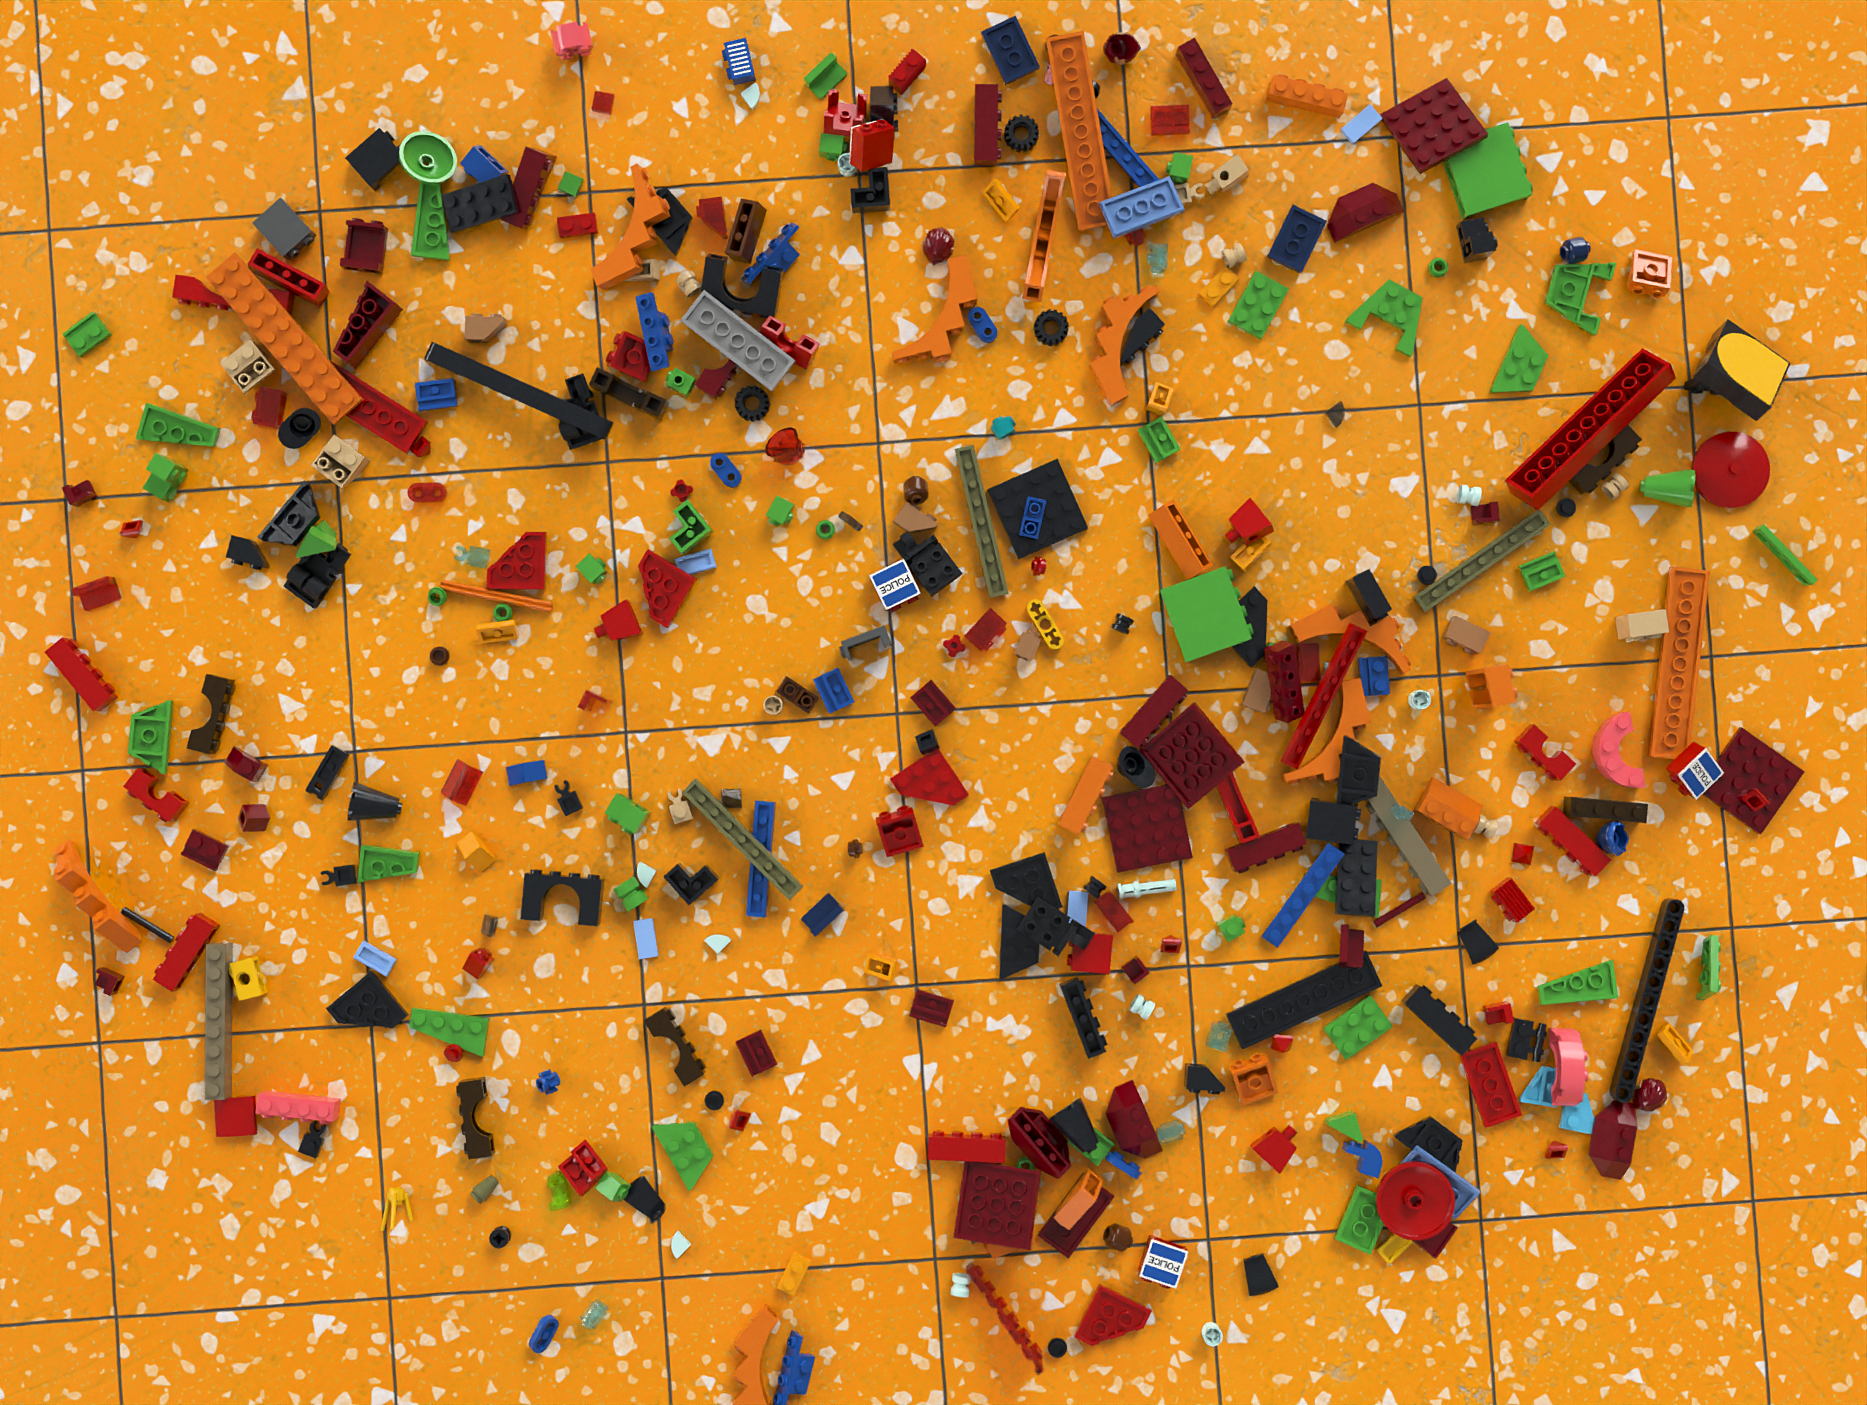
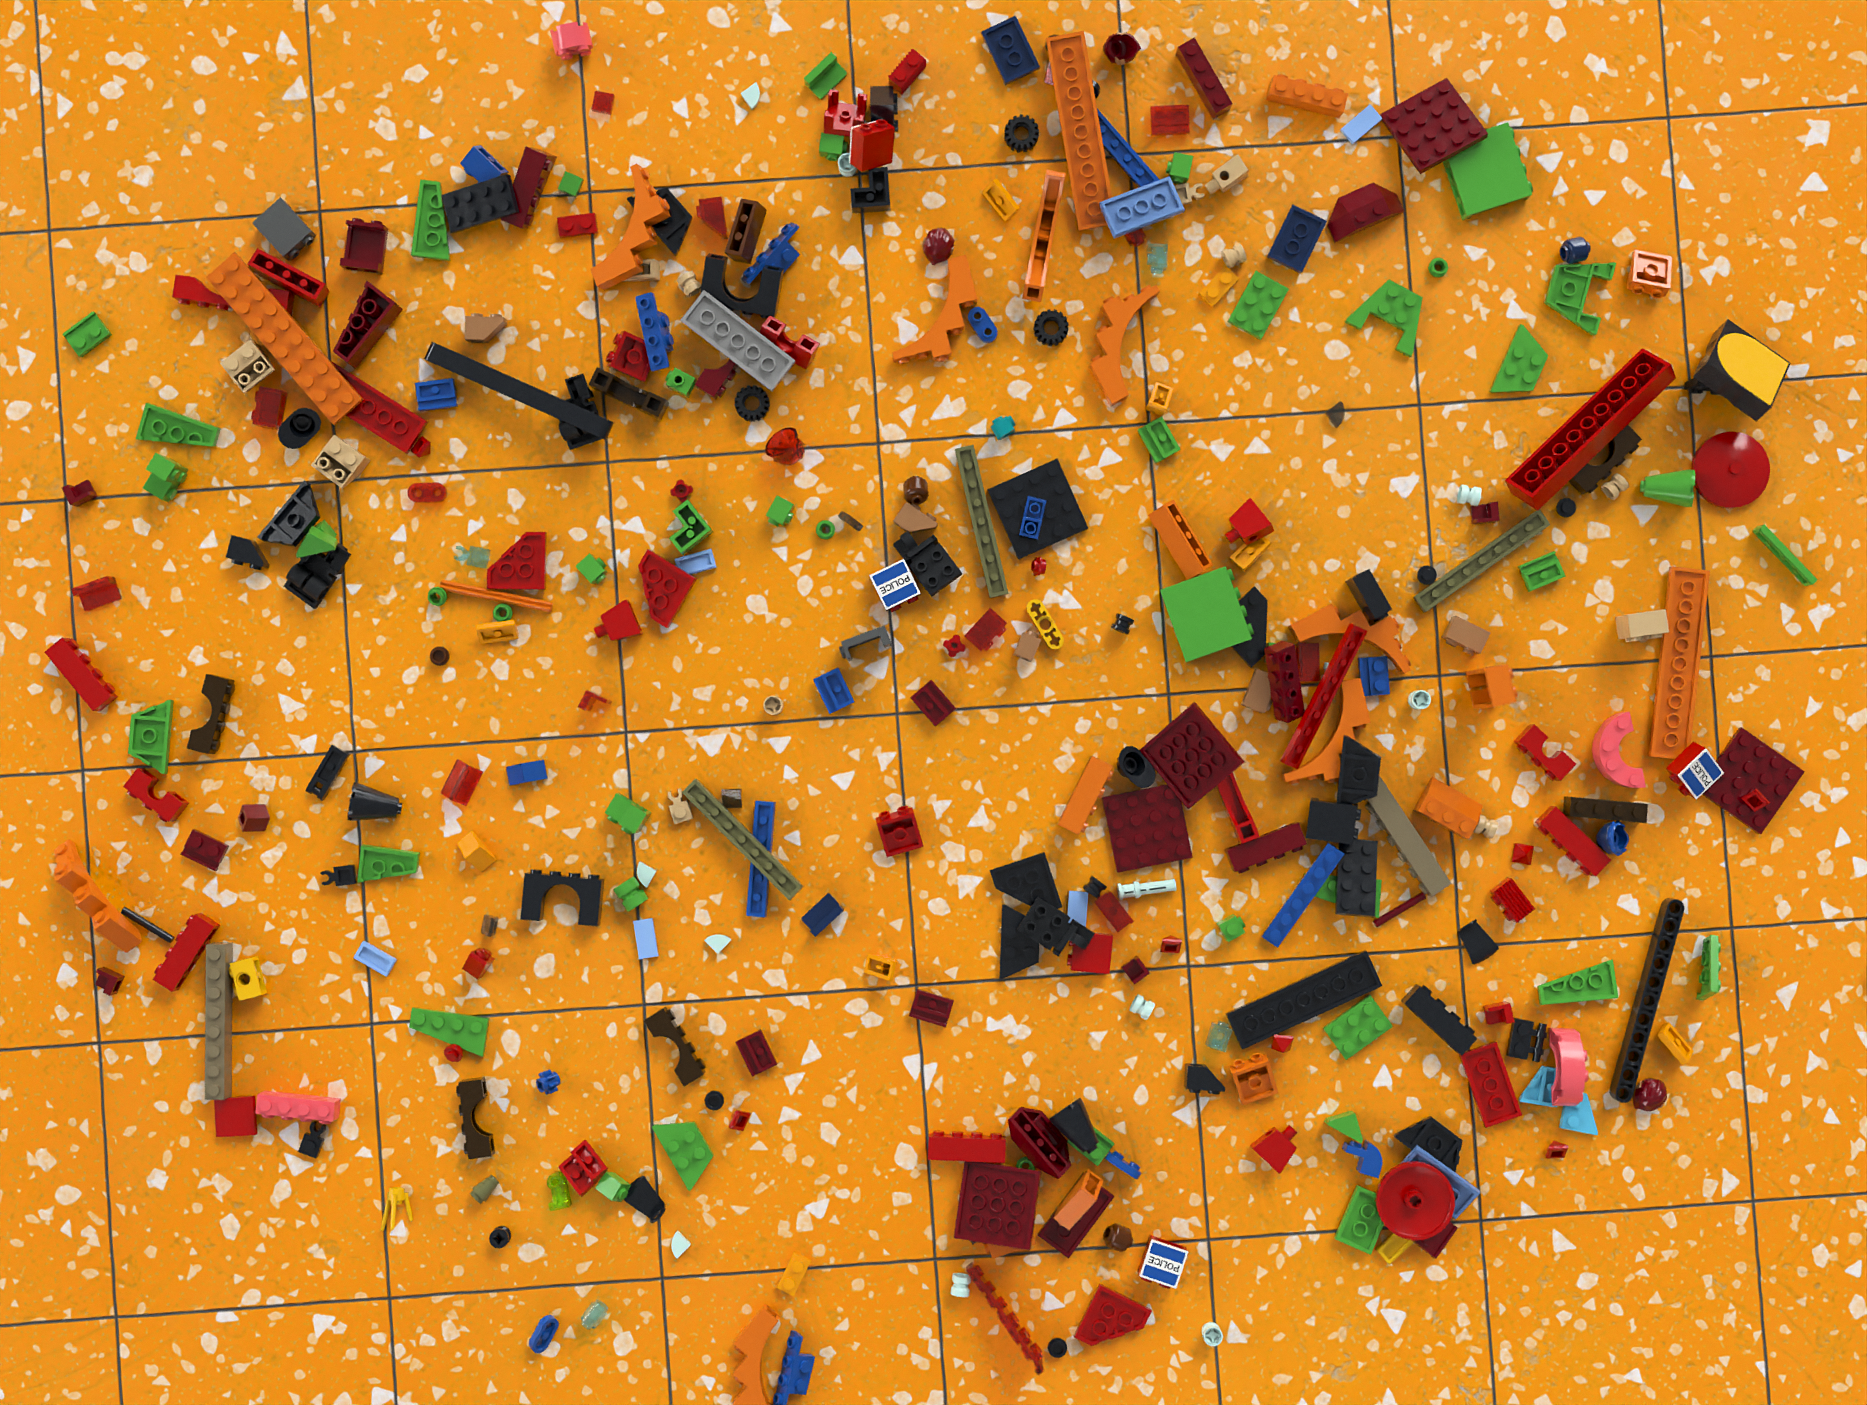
red slope [120,520,143,539] -> none
dark red slope [225,746,268,782] -> none
black plate [326,971,409,1028] -> none
black panel [345,128,400,191] -> none
bright green dish [399,131,457,184] -> none
black plate [554,780,584,816] -> none
black brick [663,863,720,905] -> none
blue plate [710,453,742,488] -> none
blue brick [722,38,756,85] -> none
reddish brown slope [776,676,819,714] -> none
reddish brown plate [848,839,863,858] -> none
red plate [890,749,969,806] -> none
black plate [915,729,940,755] -> none
dark red brick [974,84,1002,166] -> none
black brick [1059,977,1107,1059] -> none
dark red wedge [1105,1080,1163,1158] -> none
dark red brick [1119,675,1188,748] -> none
black slope [1120,307,1165,366] -> none
clear light blue brick [1156,1120,1186,1144] -> none
black piece [1243,1253,1279,1296] -> none
dark red panel [1339,924,1364,968] -> none
clear light blue plate [1389,803,1414,822] -> none
black brick [1456,217,1498,263] -> none
dark red wedge [1588,1100,1637,1180] -> none

